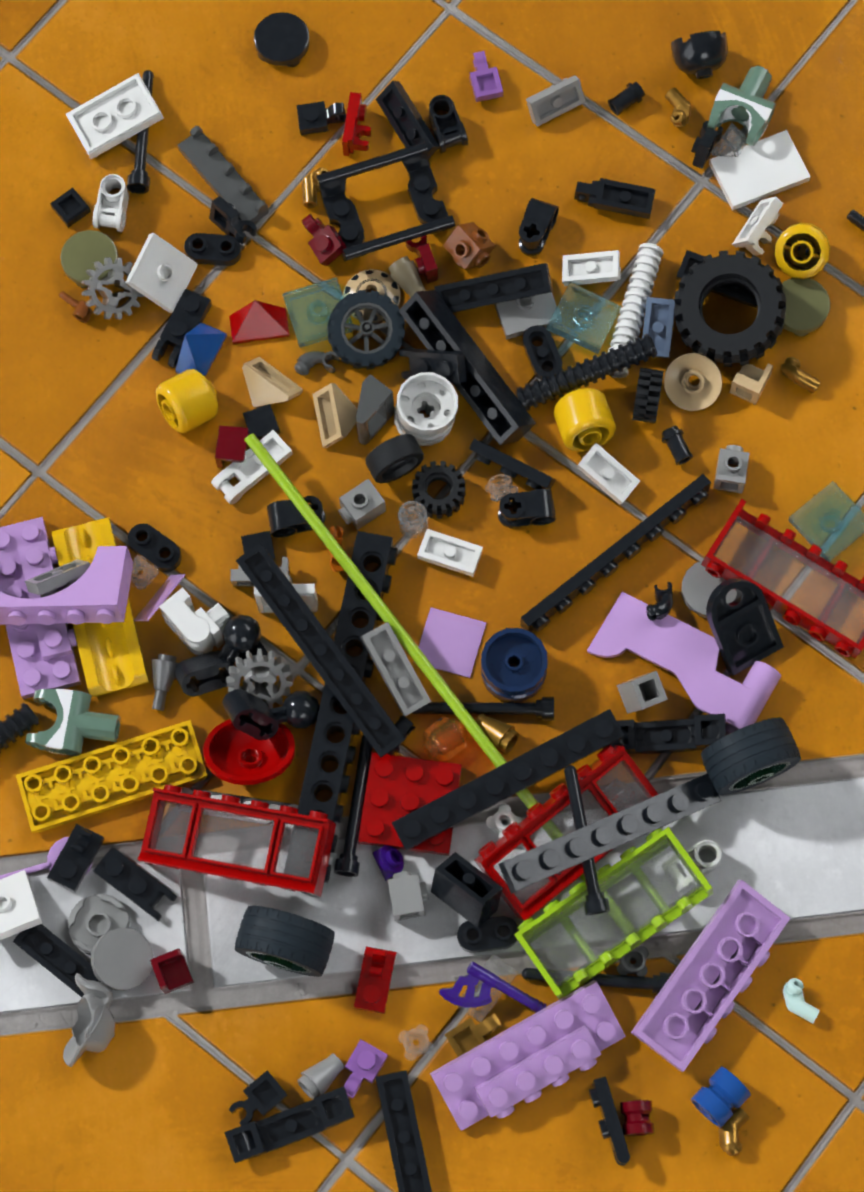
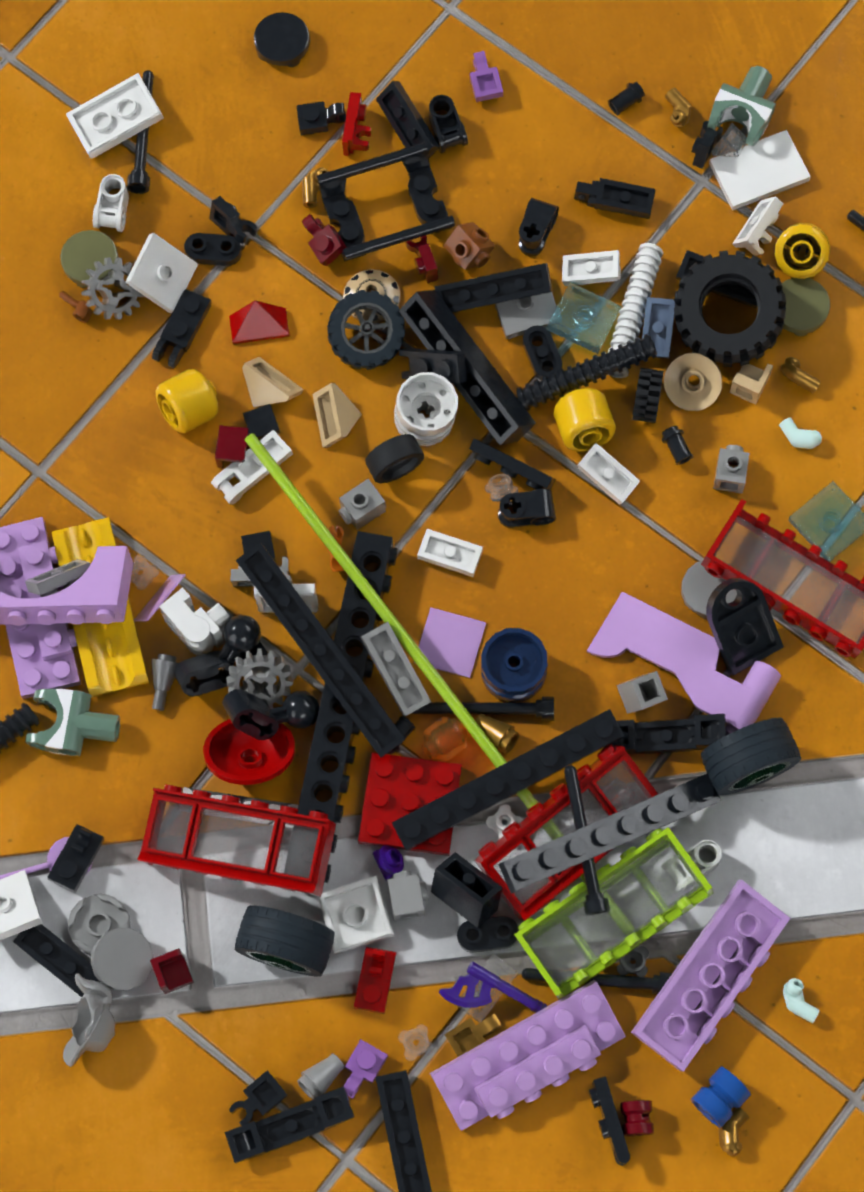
yellow plate [16,720,208,833] -> none
black tile [50,188,91,228] -> none
black hinge [93,847,177,922] -> none
black plate [128,524,182,572] -> none
blue slope [175,322,227,376] -> none
dark grey hinge [178,125,269,223] -> none
black piece [267,496,326,538] -> none
clear light blue plate [282,277,354,348] -> none
dark grey arm [294,351,340,376] -> none
black piece [334,734,372,877] -> none
dark grey tile [356,374,394,445] -> none
dark tan cone [388,256,426,298] -> none
clear wheel [398,501,428,538] -> none
black tyre [412,461,465,519] -> none
black plate [520,474,711,632] -> none
light grey plate [526,75,585,127] -> none
black arm [646,582,673,621] -> none
black cylinder [671,31,728,79] -> none
none -> white plate [317,876,394,954]
none -> light aqua arm [779,417,822,449]

